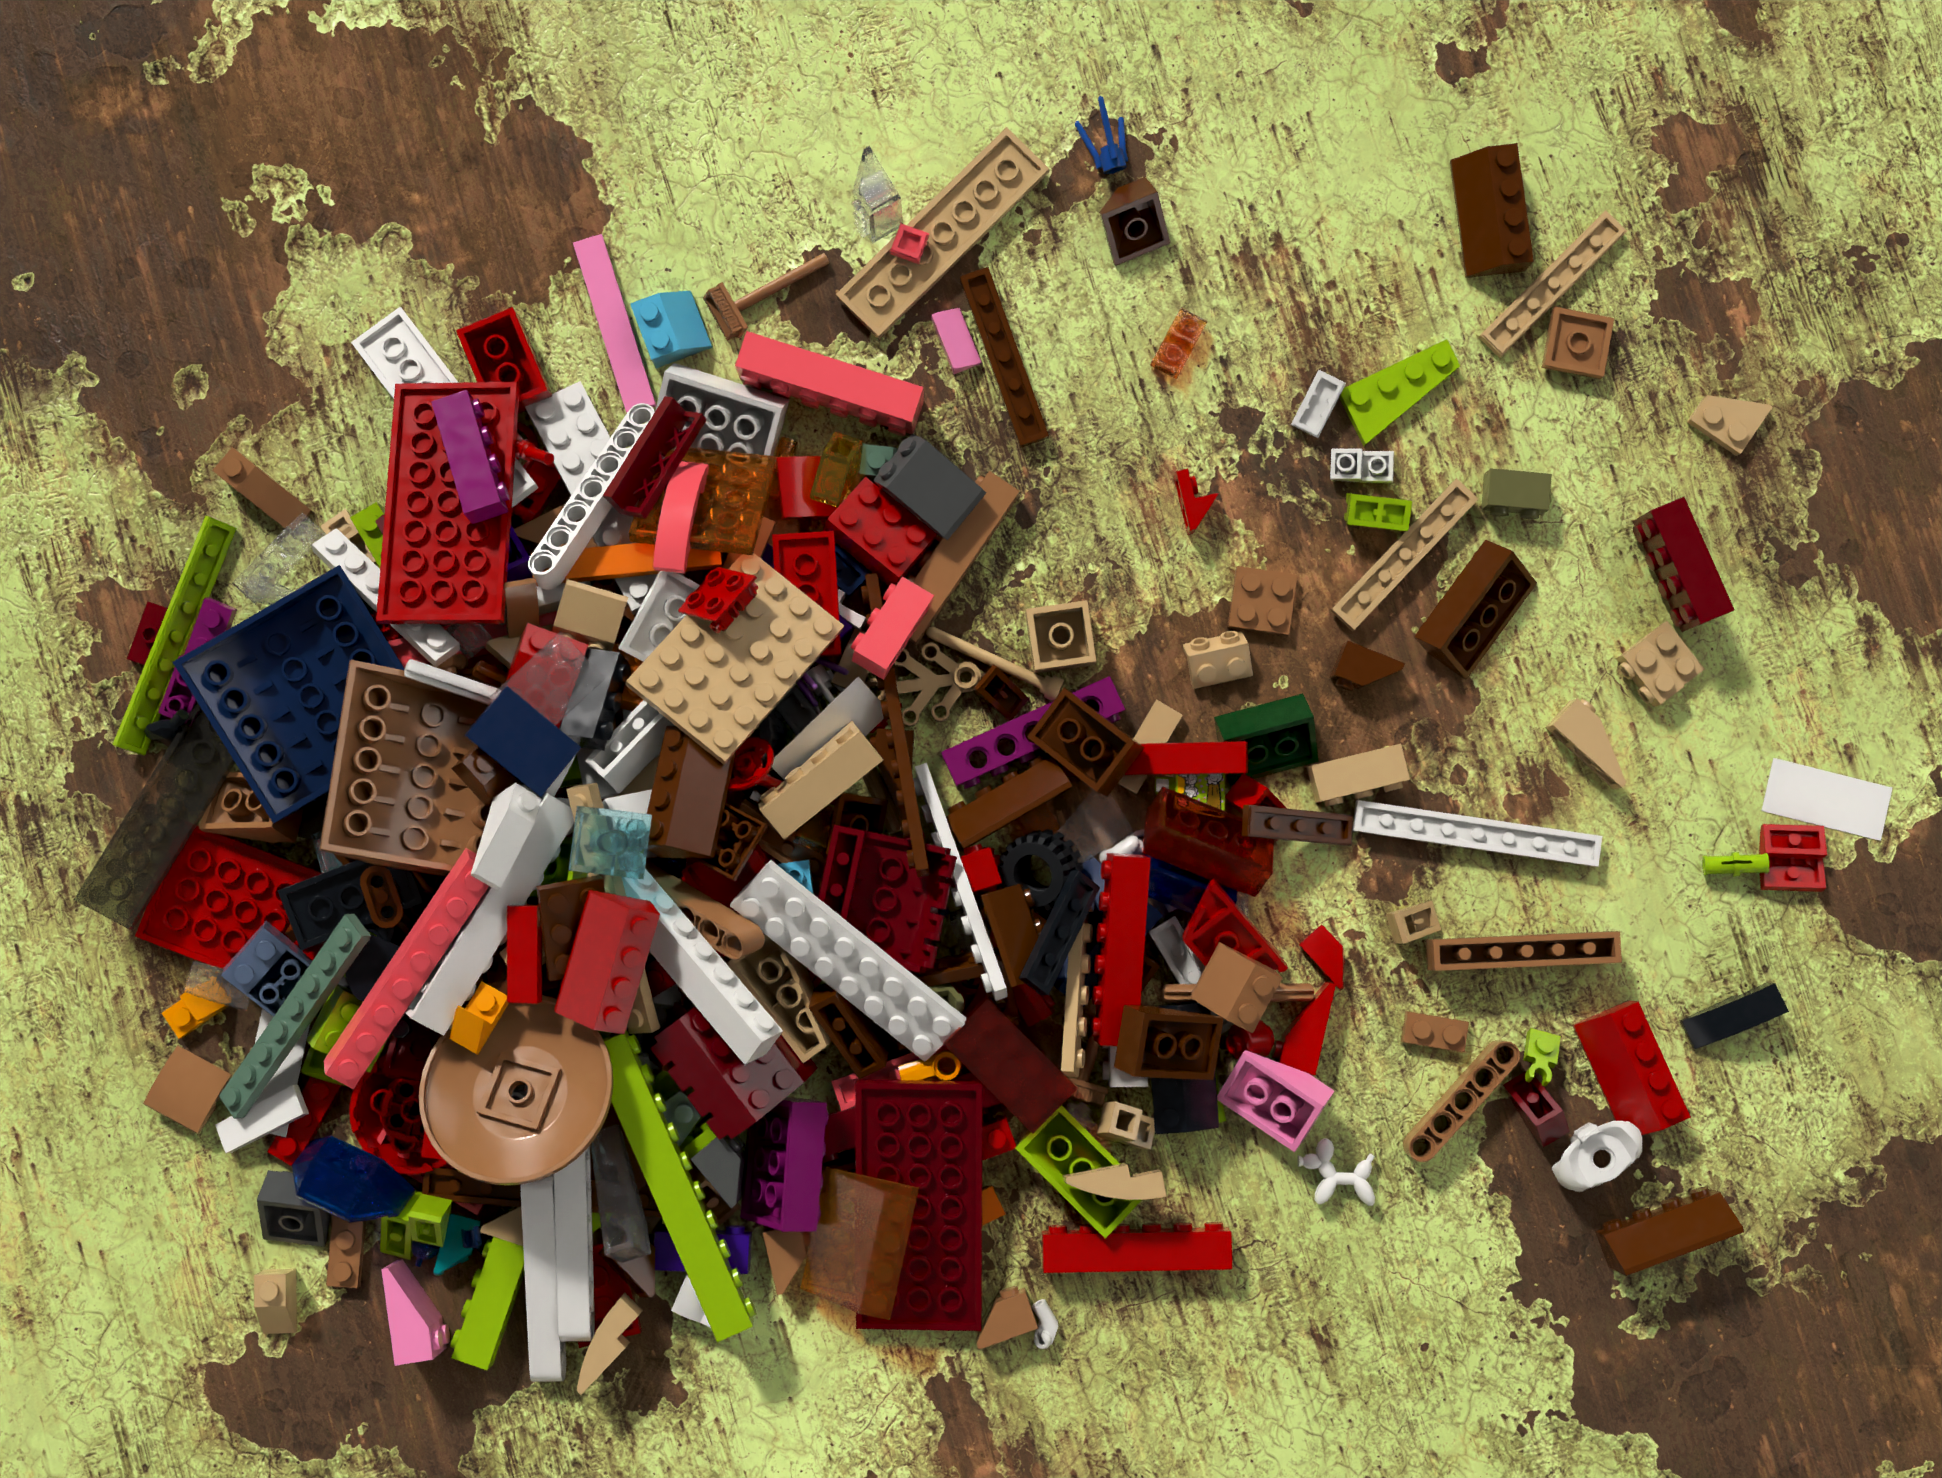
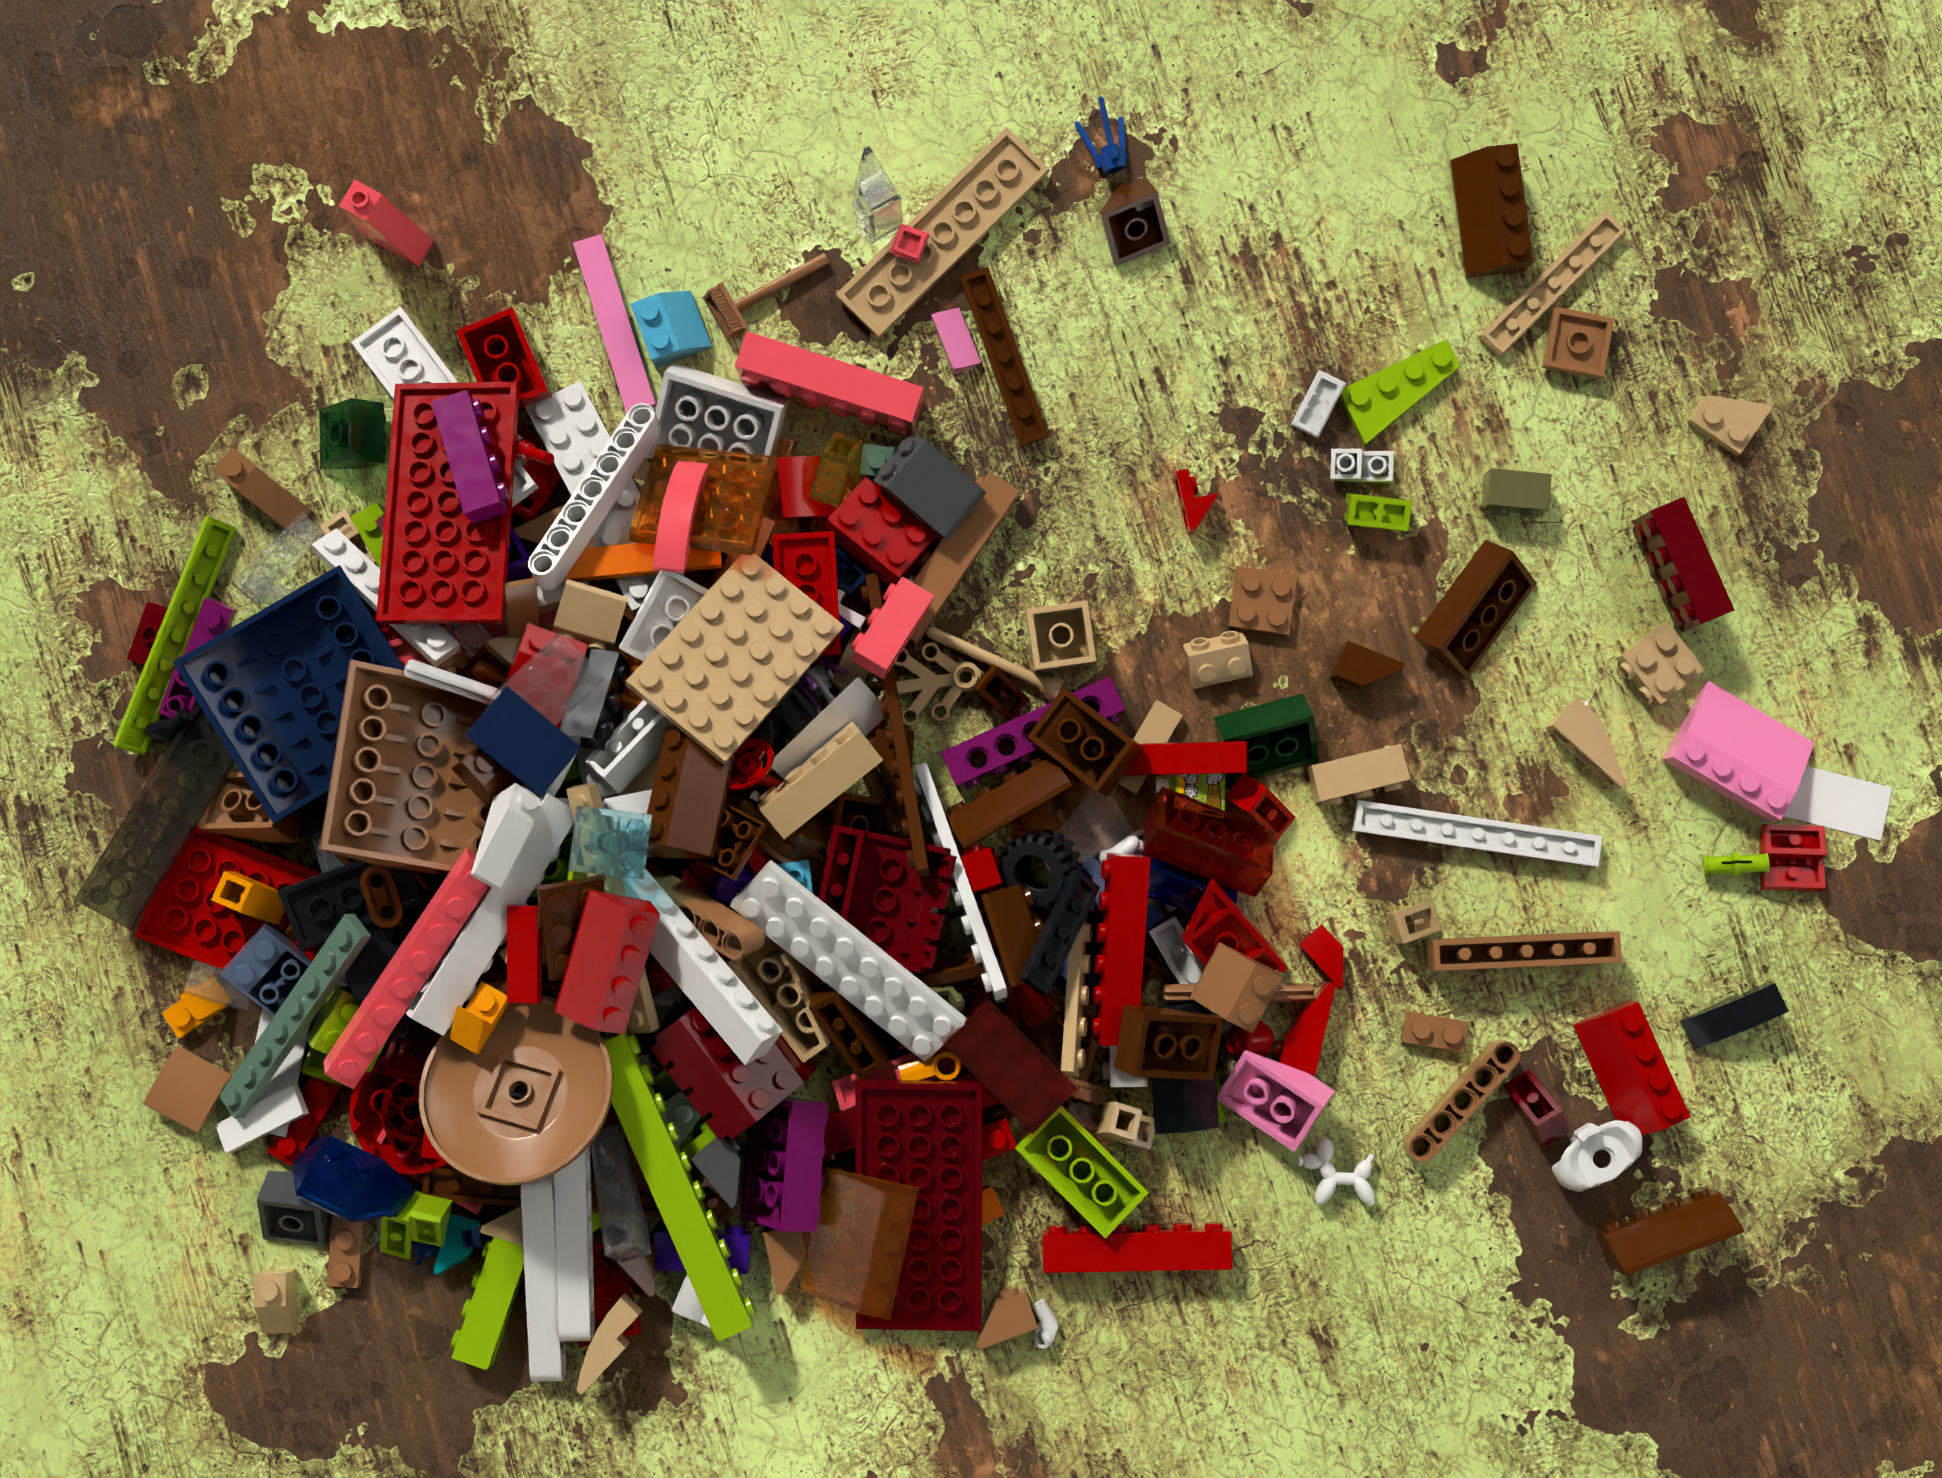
bright pink slope [381,1259,450,1366] -> none
dark red fence [603,396,707,519] -> none
red hinge [678,567,758,634] -> none
tan slope [1063,1163,1167,1200] -> none
clear orange slope [1150,308,1208,379] -> none
reddish brown tile [1242,805,1353,846] -> none
tan plate [1330,478,1479,631] -> none
lime plate [1523,1028,1561,1087] -> none
none -> light orange slope [211,871,286,925]
none -> clear green slope [319,398,387,470]
none -> coral slope [339,179,434,268]
none -> dark purple head [711,866,754,911]
none -> bright pink slope [1662,681,1814,822]

